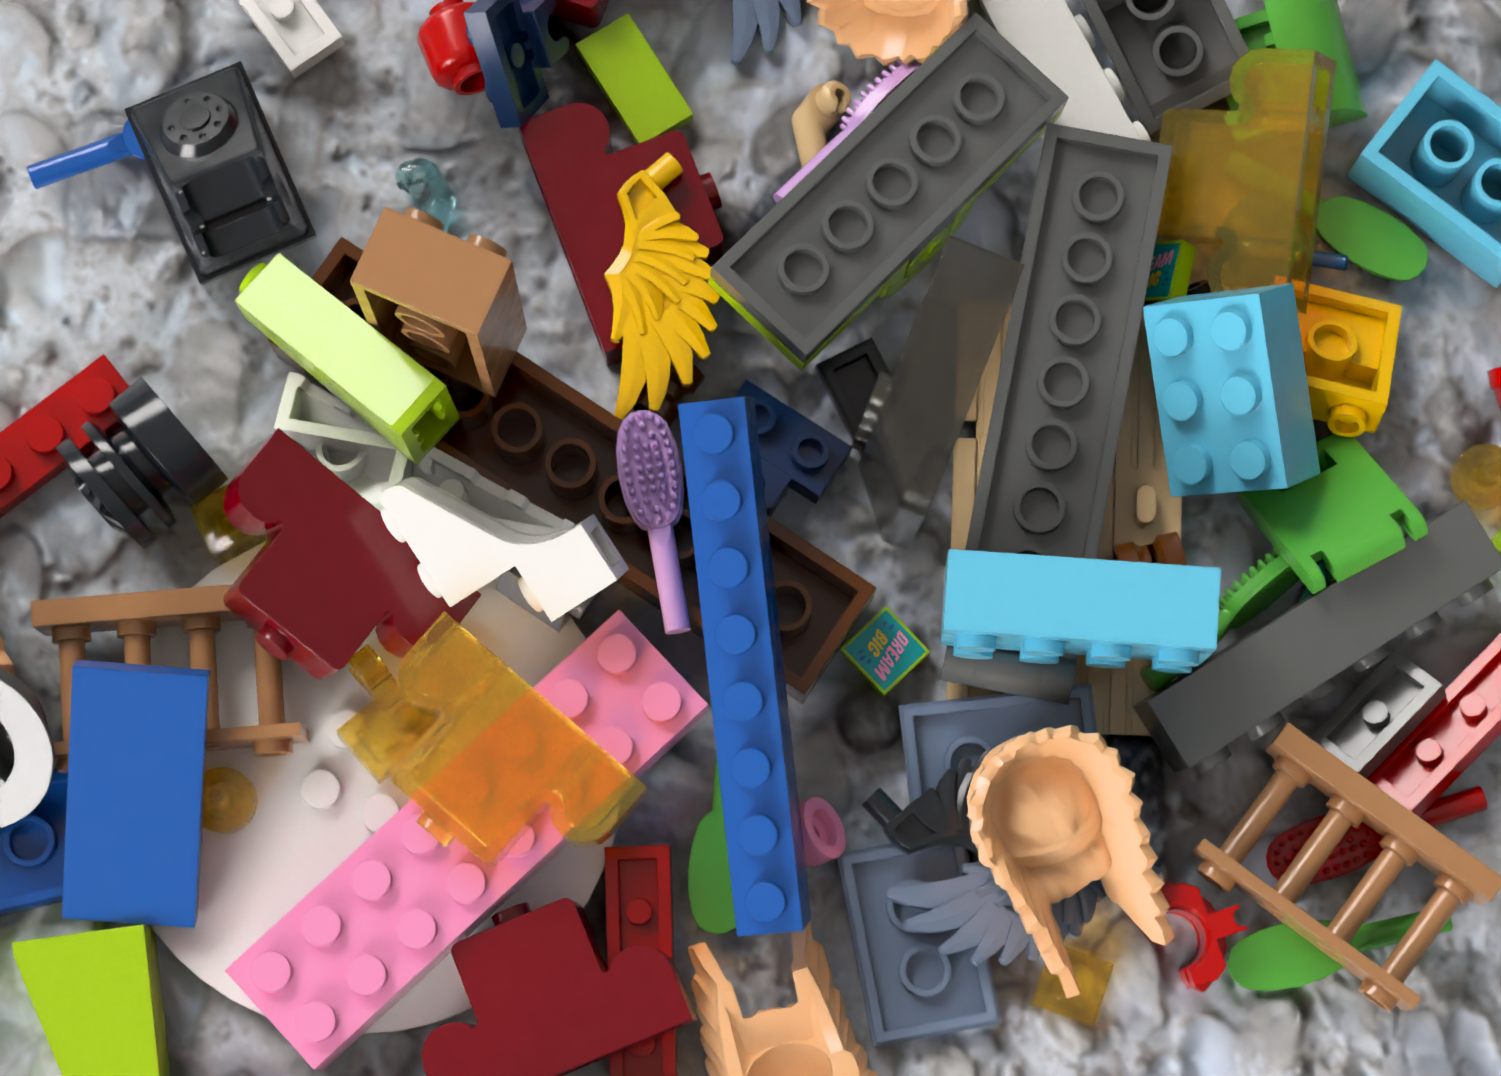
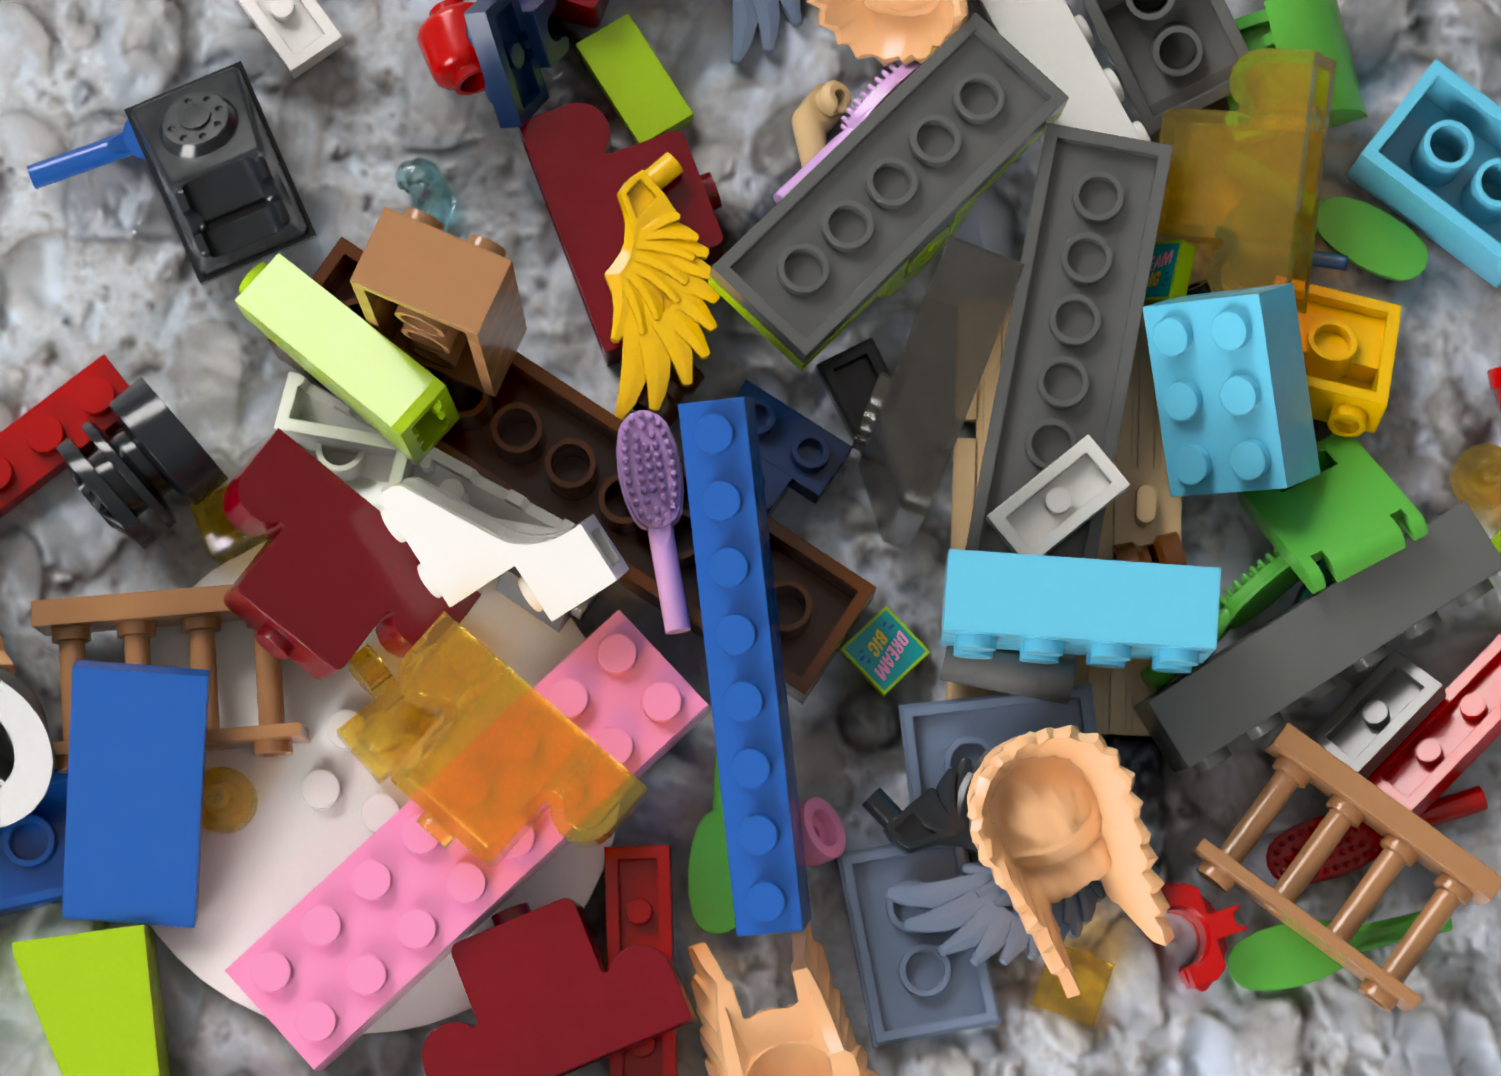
none -> white plate [986,434,1130,556]

